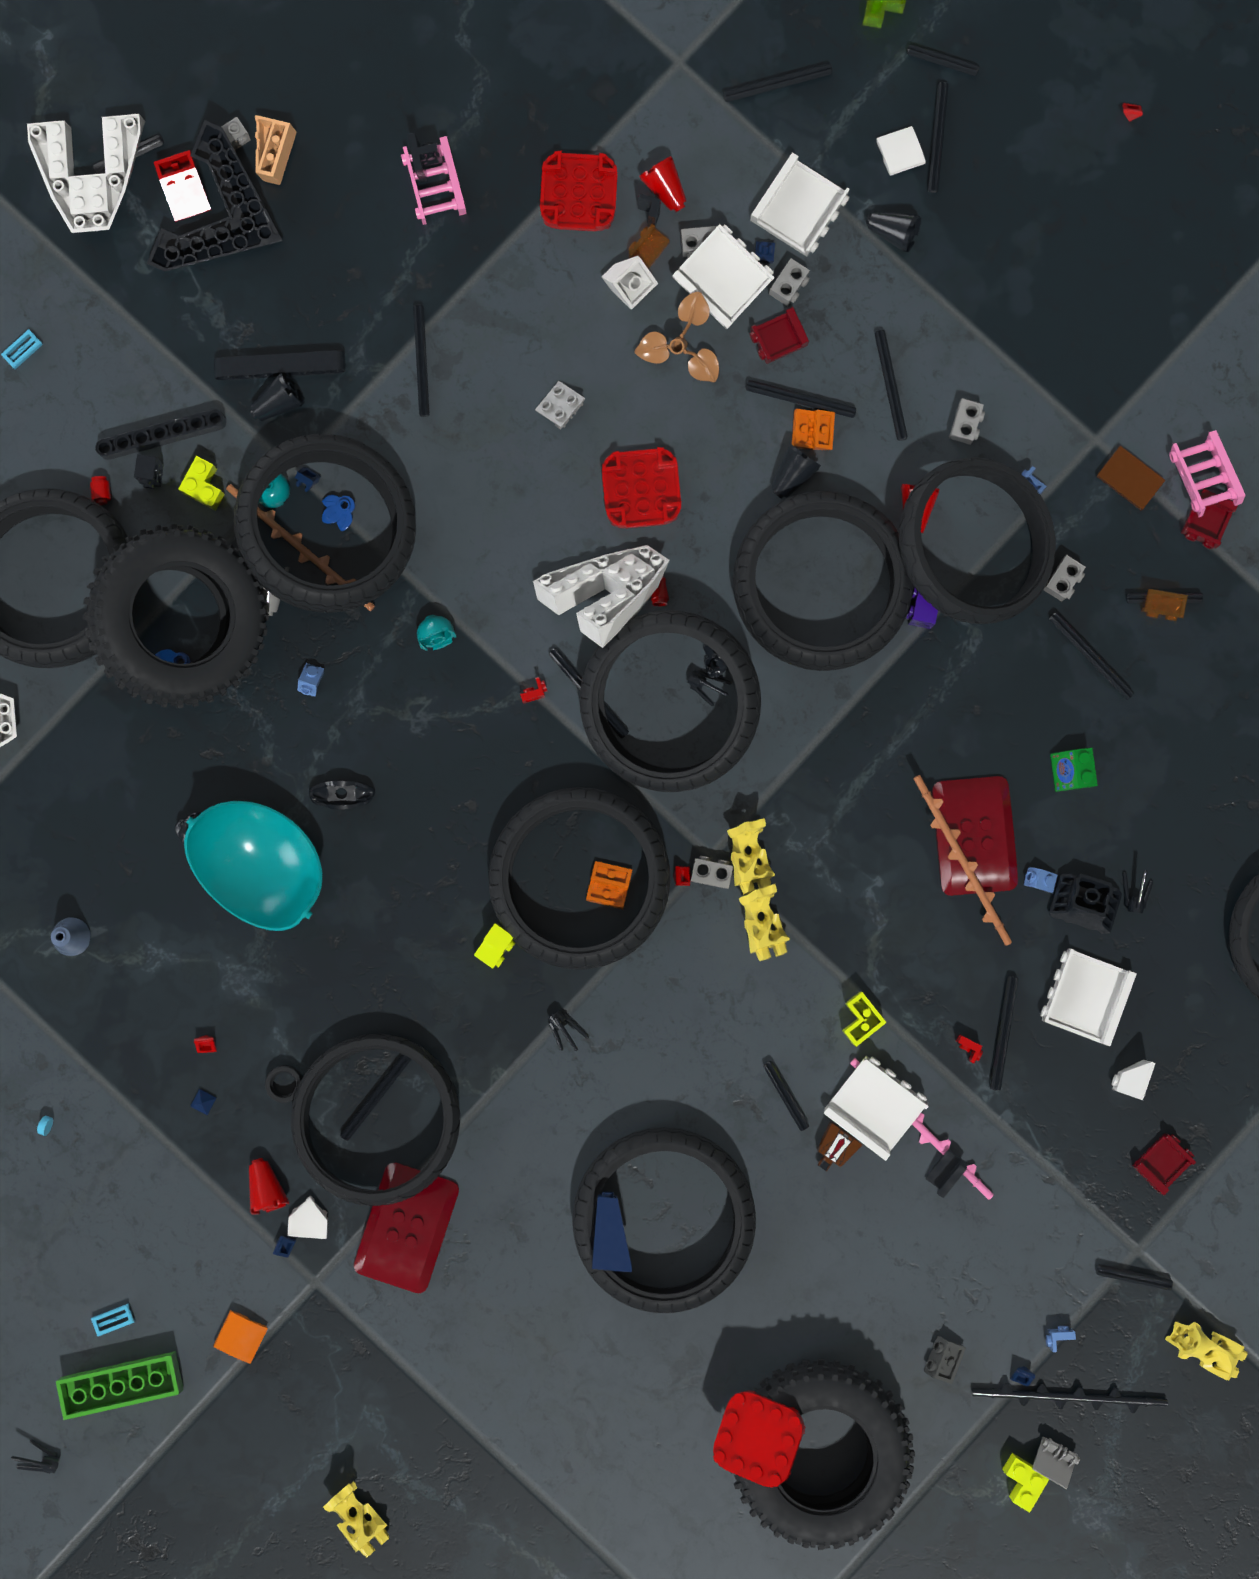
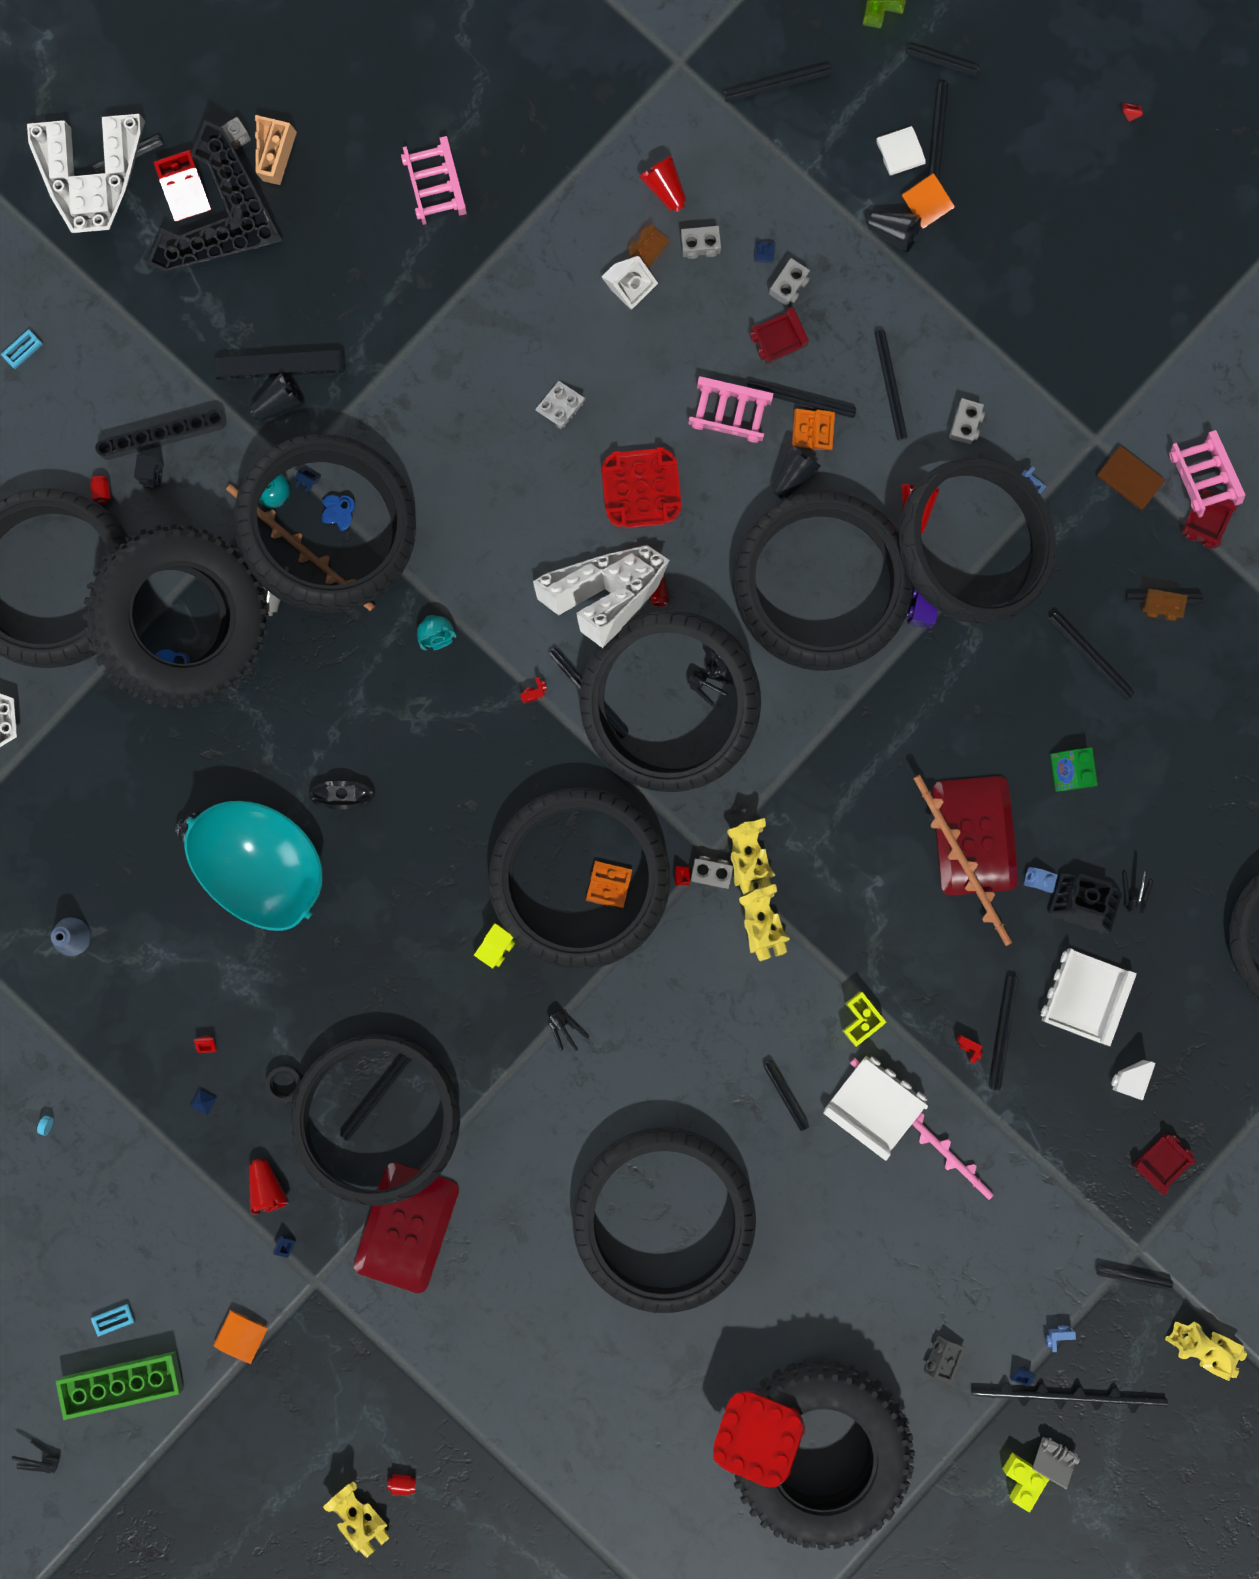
neon yellow brick [178,456,225,511] -> none
white slope [288,1196,328,1239] -> none
medium blue bracket [297,663,324,696] -> none
black bracket [407,133,444,183] -> none
black axle [413,305,430,417] -> none
red plate [540,150,617,231] -> none
dark blue slope [592,1192,632,1272] -> none
medium nougat plant [634,291,719,382] -> none
black panel [638,194,661,230] -> none
white panel [672,224,775,329] -> none
white panel [750,153,850,257] -> none
torso [817,1122,862,1171] -> none
black panel [925,1149,967,1198] -> none
light grey brick [1043,555,1086,601] -> none
none -> red brick [387,1474,416,1496]
none -> bright pink fence [689,376,774,443]
none -> orange slope [902,173,955,228]

